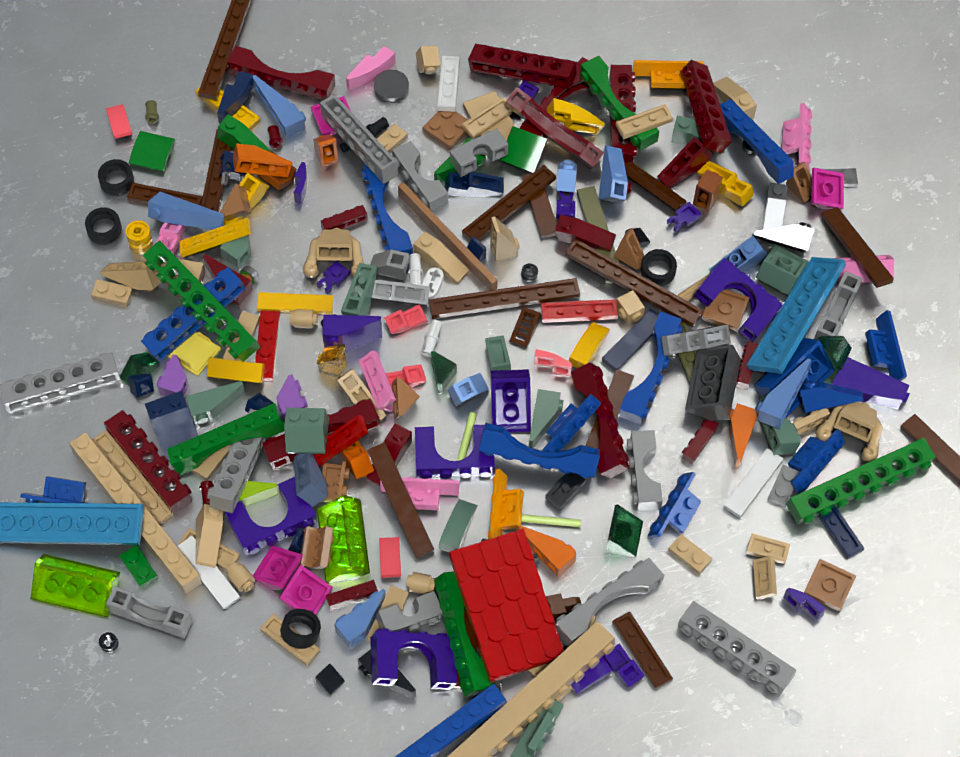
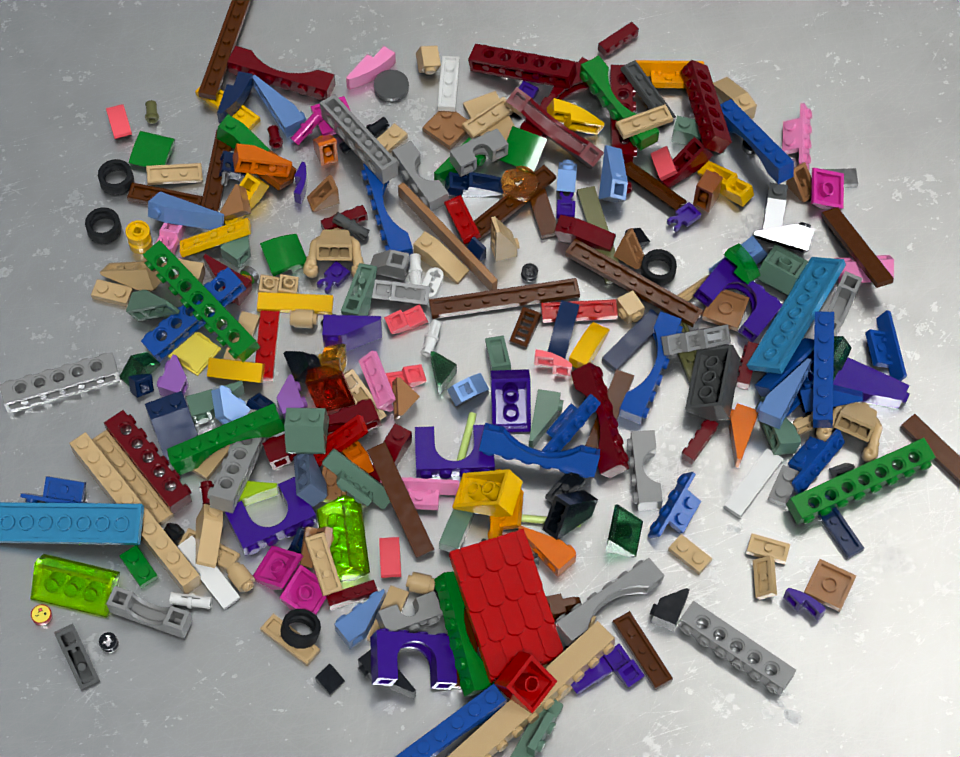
none -> light yellow tile [31,604,52,626]
none -> dark grey slope [54,623,100,690]
none -> sand green slope [126,290,180,321]
none -> tan tile [146,163,203,185]
none -> black tile [164,523,185,540]
none -> white pin [169,592,212,610]
none -> light blue slope [211,385,251,425]
none -> tan slope [257,274,299,294]
none -> green slope [260,234,307,276]
none -> black slope [283,351,323,385]
none -> dark pink pin [291,111,323,146]
none -> tan tile [304,532,343,596]
none -> clear red slope [305,365,356,412]
none -> medium nougat slope [307,175,340,212]
none -> sand green bracket [322,449,390,509]
none -> dark grey pin [332,212,370,240]
none -> red tile [444,195,481,244]
none -> yellow slope [452,469,523,517]
none -> red slope [494,651,557,714]
none -> clear orange plate [501,166,538,202]
none -> black slope [542,490,598,540]
none -> dark blue slope [547,300,580,359]
none -> dark red piece [598,22,639,57]
none -> dark grey tile [621,60,676,120]
none -> coral slope [650,146,678,181]
none -> black slope [650,588,690,632]
none -> green slope [723,243,760,284]
none -> blue arch [813,312,834,428]
none -> black slope [829,463,855,478]

